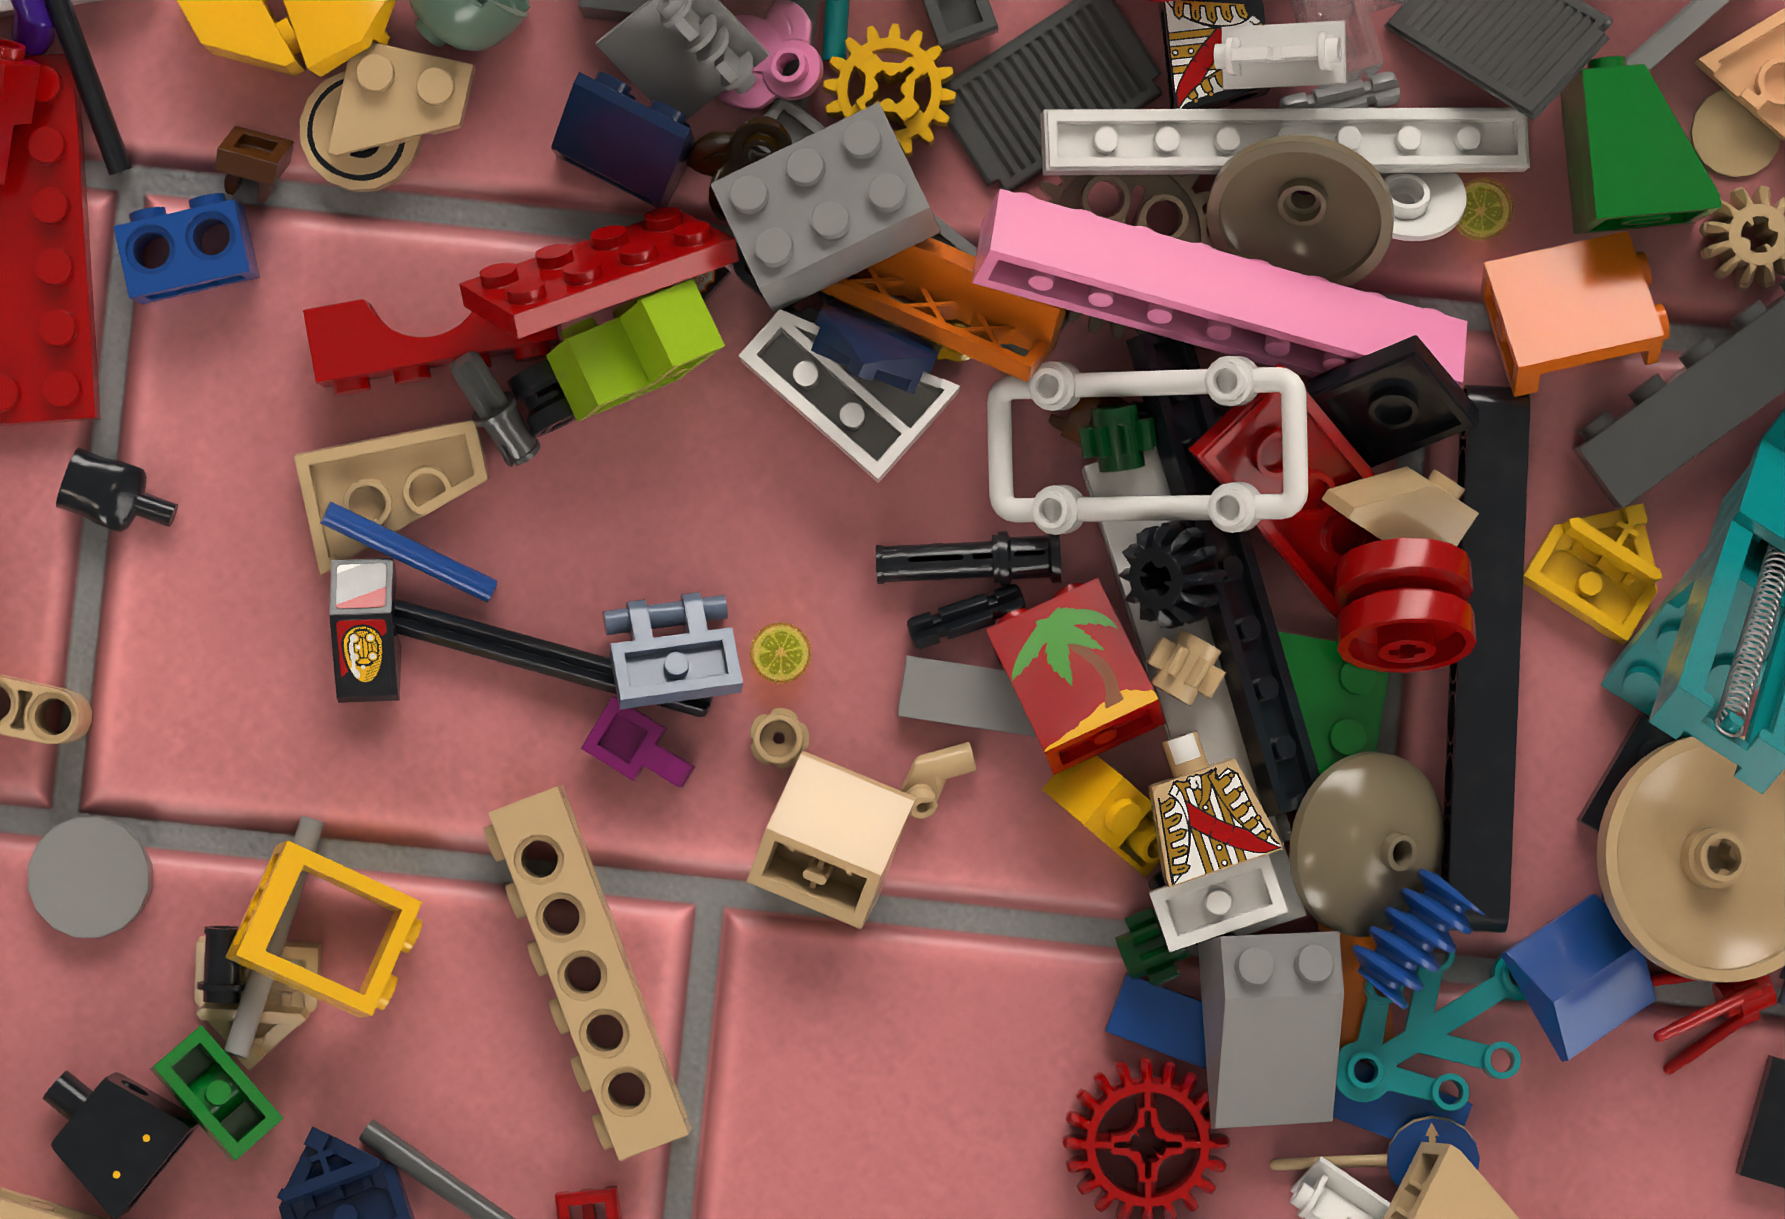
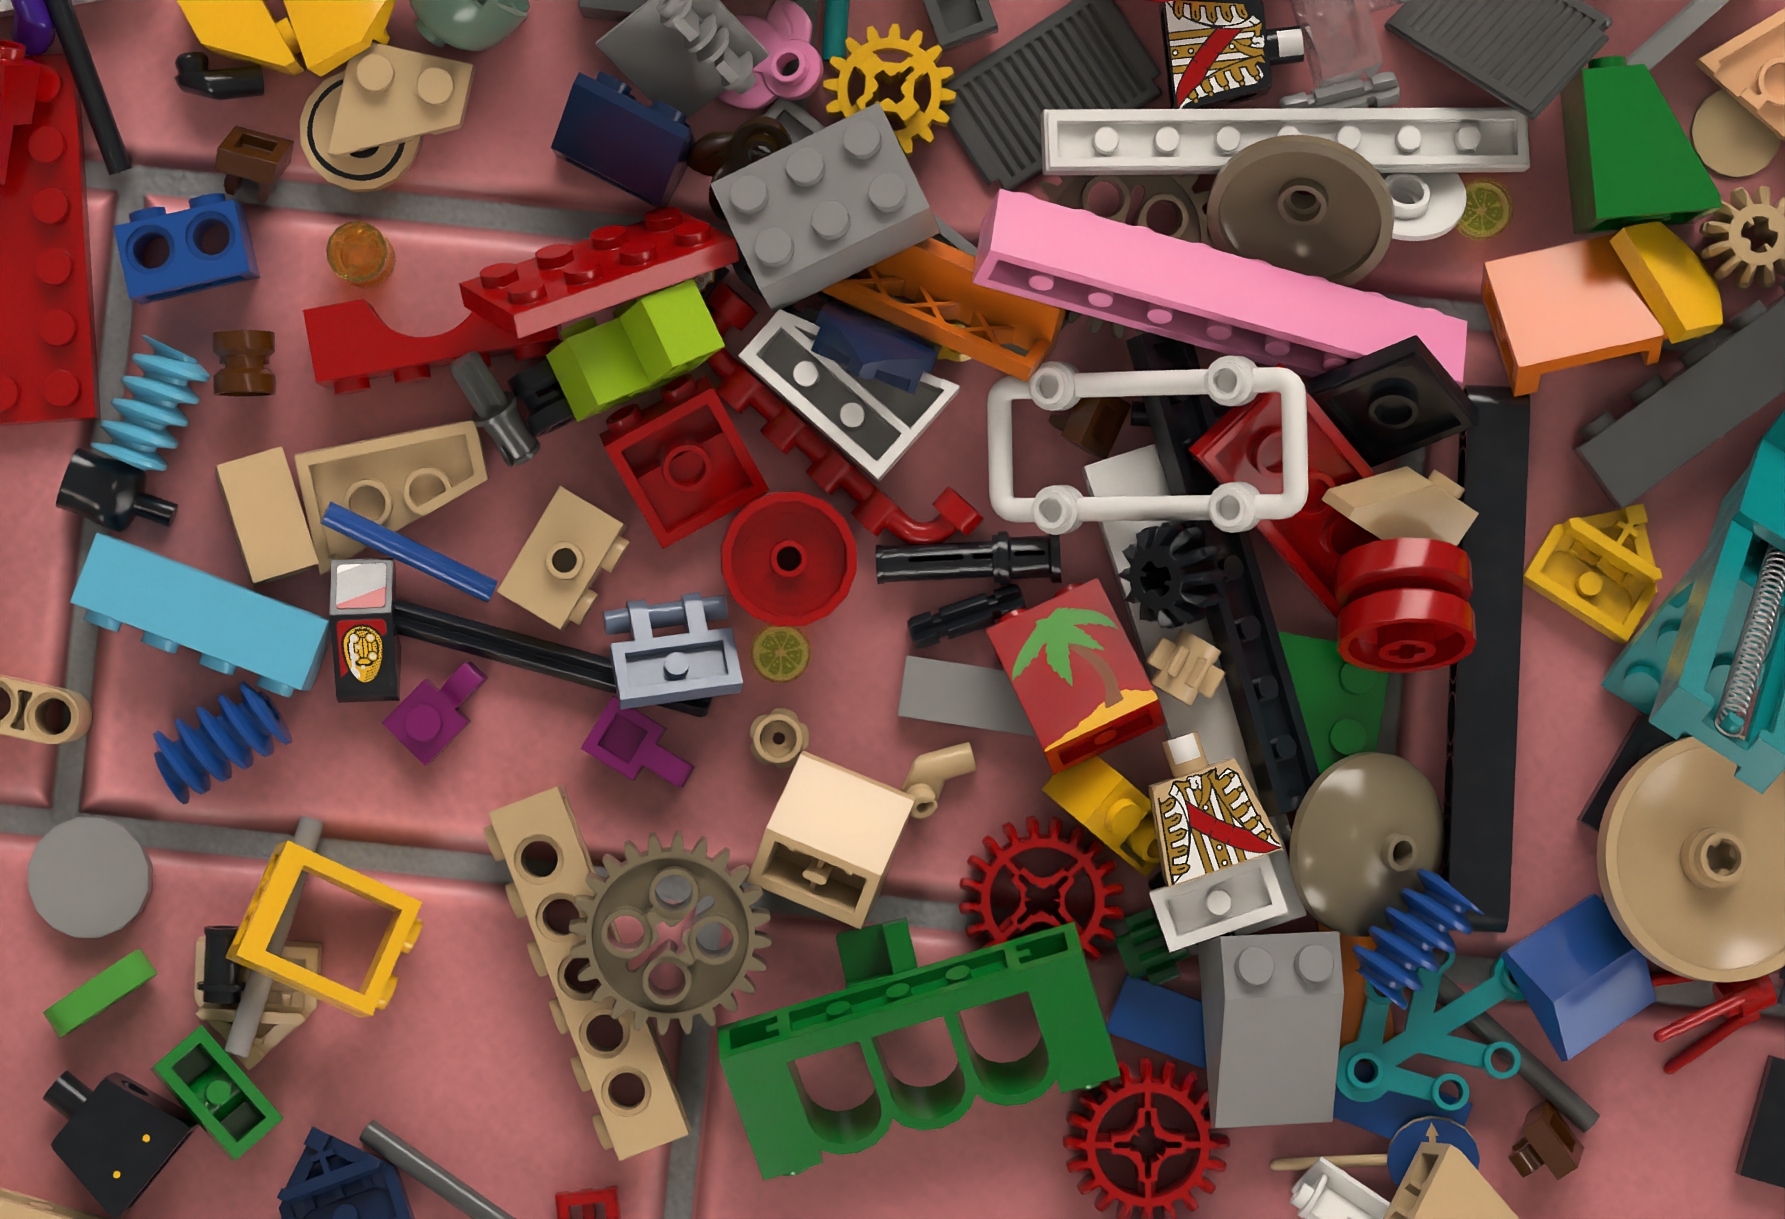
dark green gear [1078,403,1158,473] -> none
white hinge [1214,21,1346,90] -> none
none -> bright green beam [43,948,158,1038]
none -> medium azure brick [70,533,331,698]
none -> medium azure piece [90,334,211,471]
none -> blue piece [153,681,292,804]
none -> black arm [174,52,264,100]
none -> reddish brown wheel [213,330,276,397]
none -> tan hinge [215,446,319,588]
none -> clear yellow wheel [326,221,396,289]
none -> magenta plate [382,661,488,766]
none -> tan brick [497,486,630,631]
none -> dark tan gear [569,831,772,1036]
none -> red plate [599,374,770,549]
none -> red bar [705,280,985,545]
none -> green fence [717,922,1121,1180]
none -> red wheel [720,491,857,627]
none -> green panel [836,917,918,989]
none -> red gear [959,815,1125,962]
none -> dark grey bar [1416,969,1600,1133]
none -> reddish brown tile [1508,1100,1584,1180]
none -> yellow slope [1609,221,1723,344]

